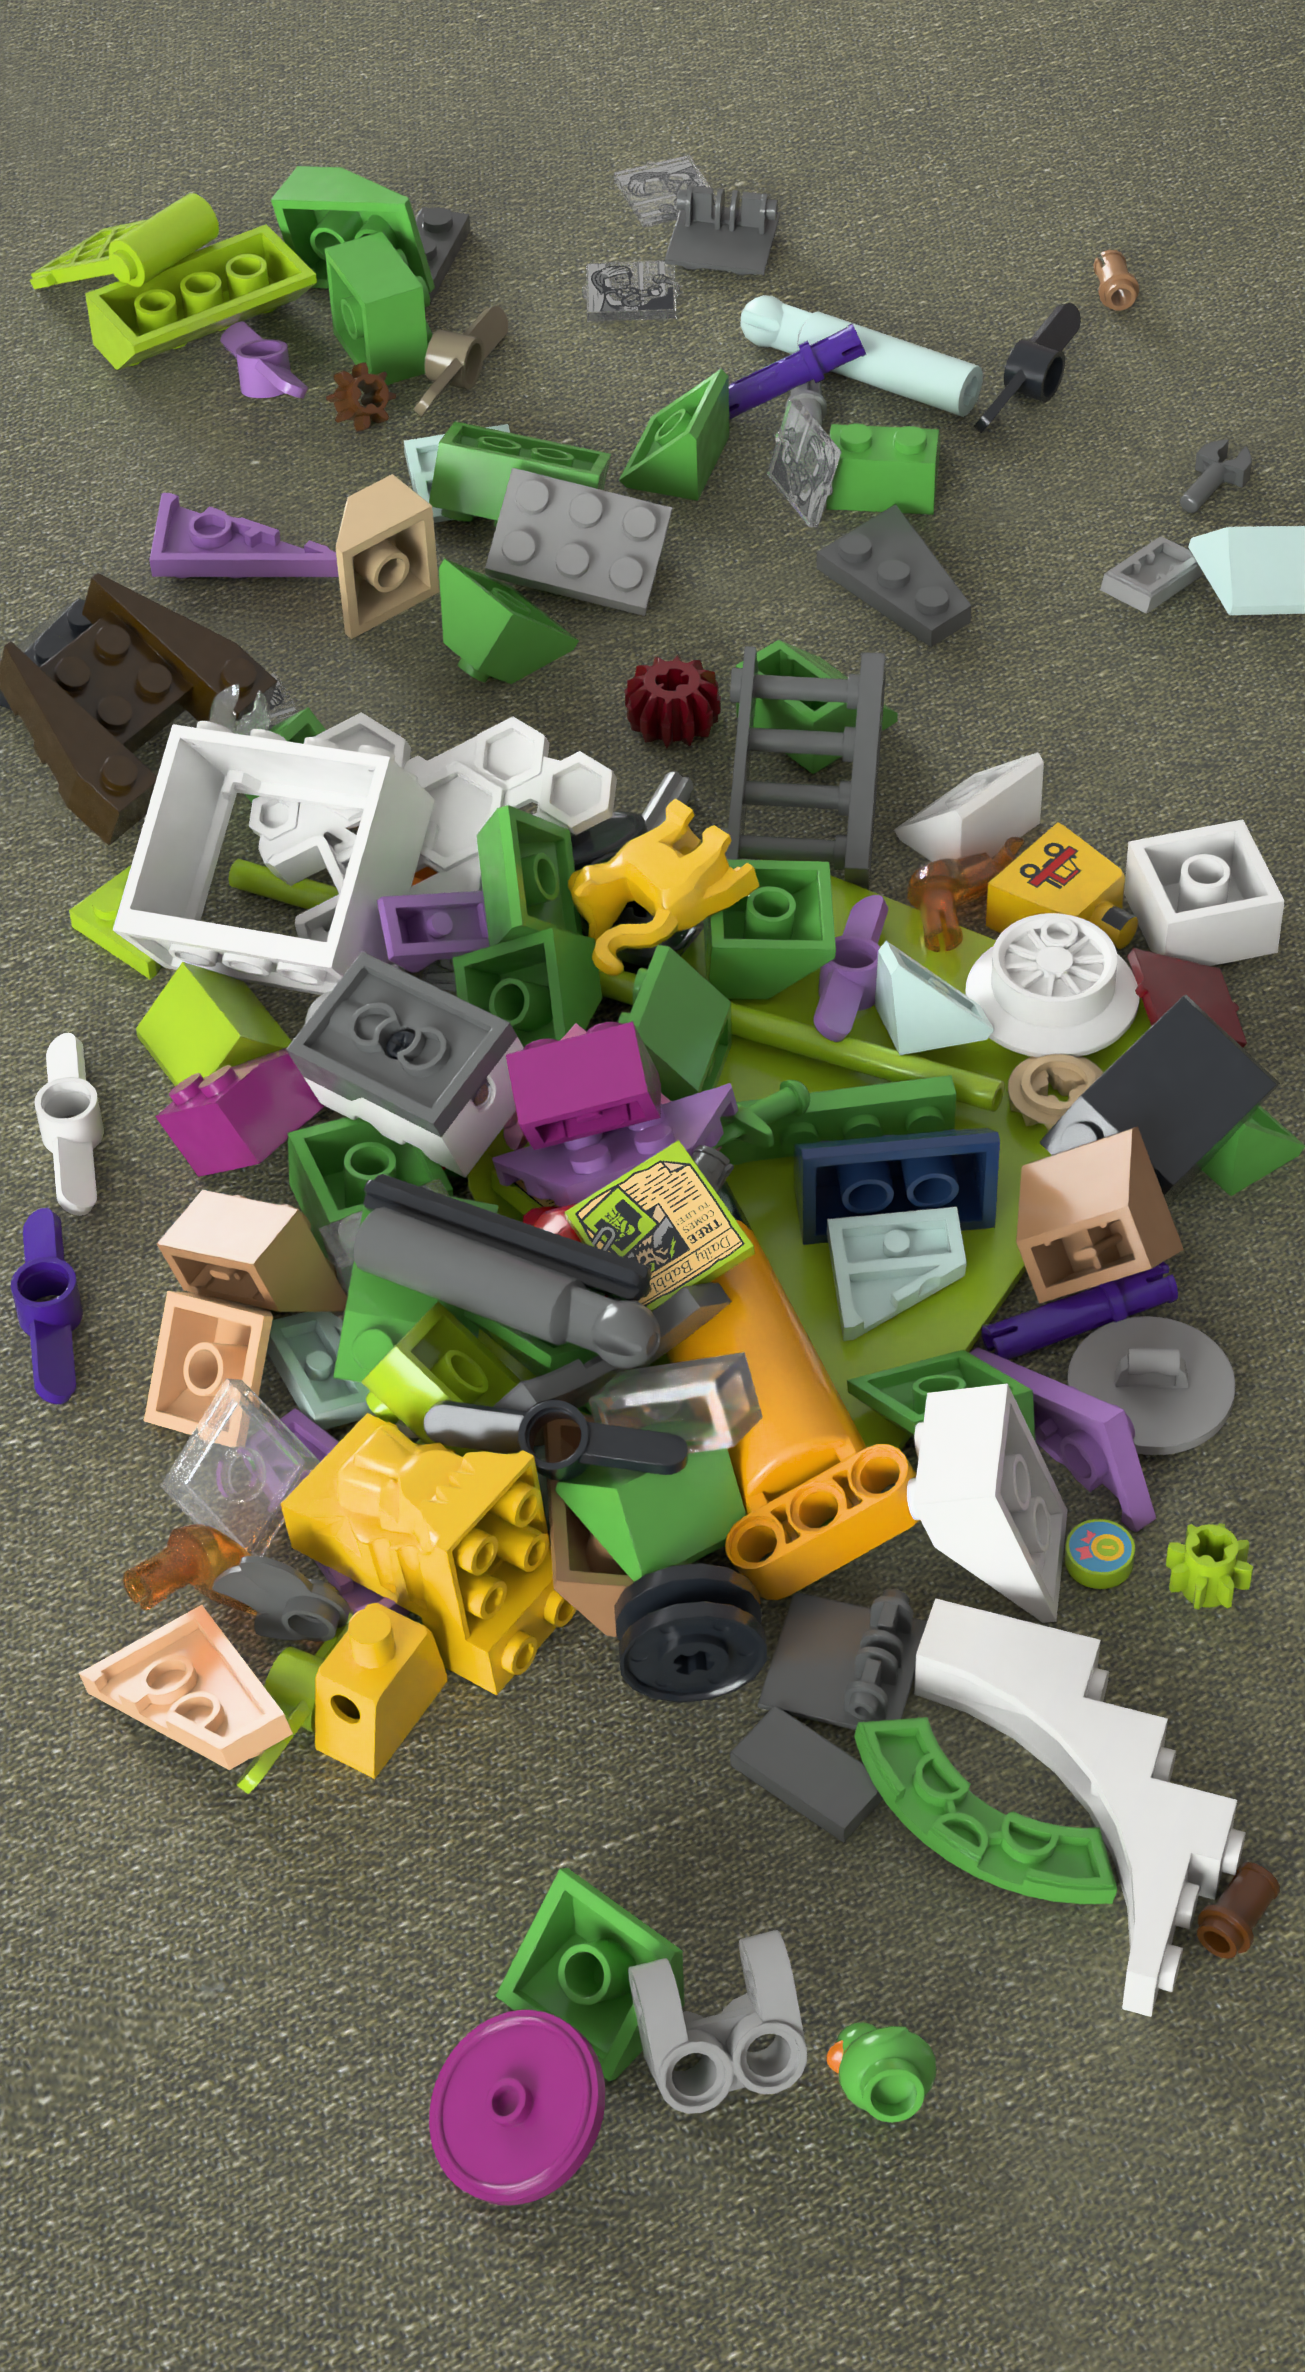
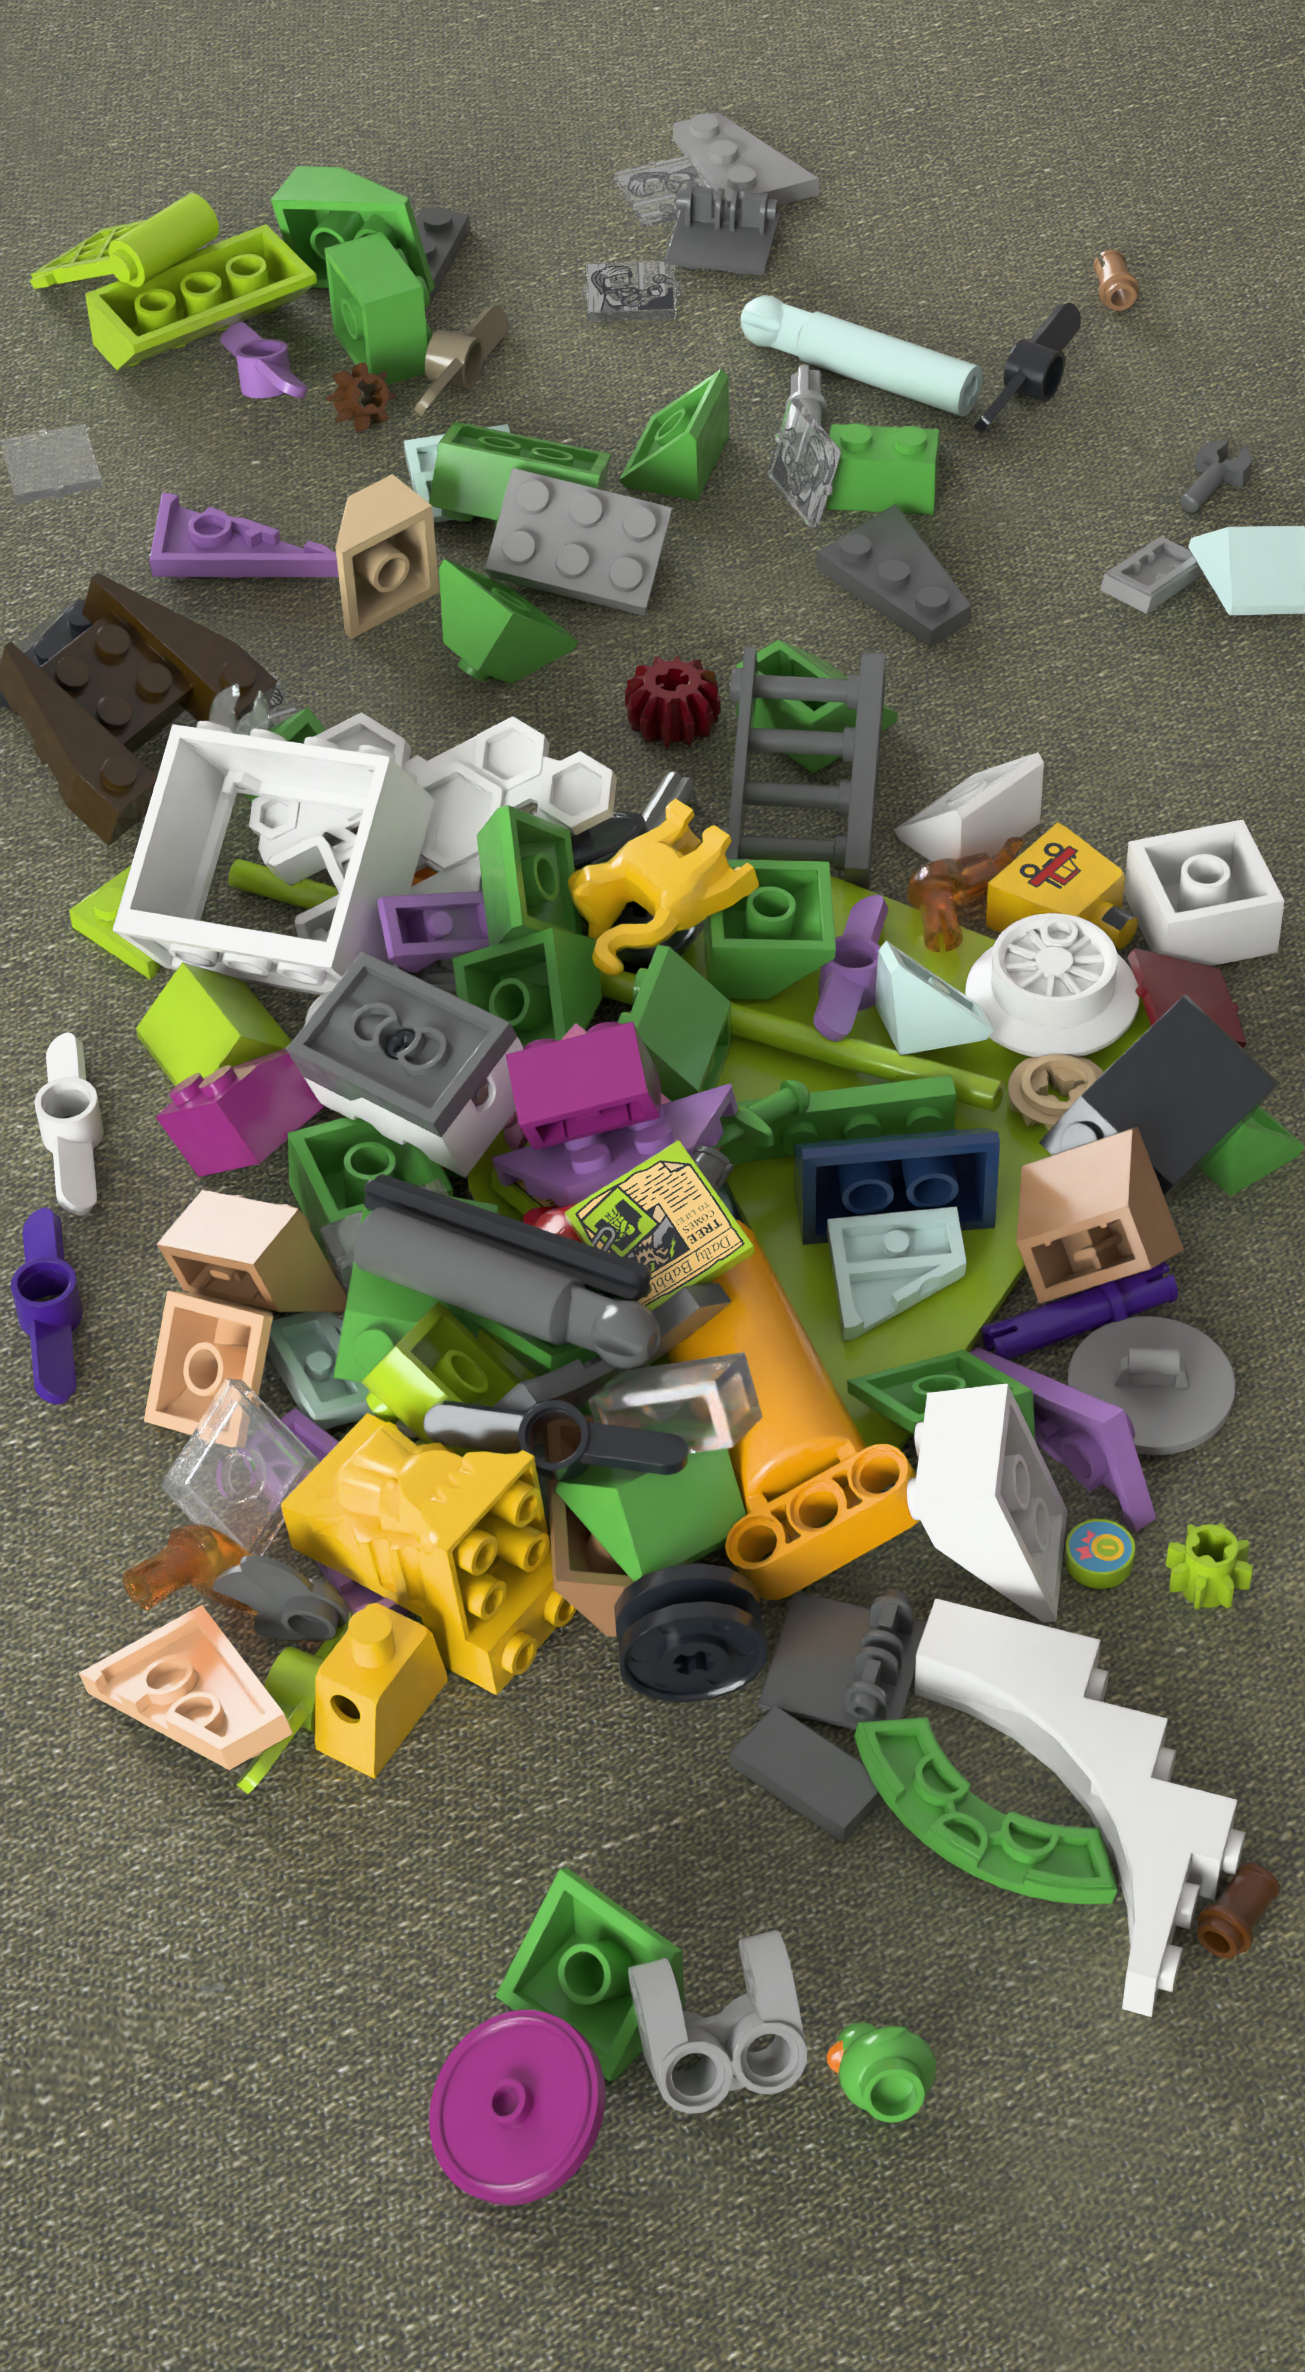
dark purple pin [729,323,867,420] -> none
none -> clear piece [0,424,102,504]
none -> light grey wing [673,112,819,208]

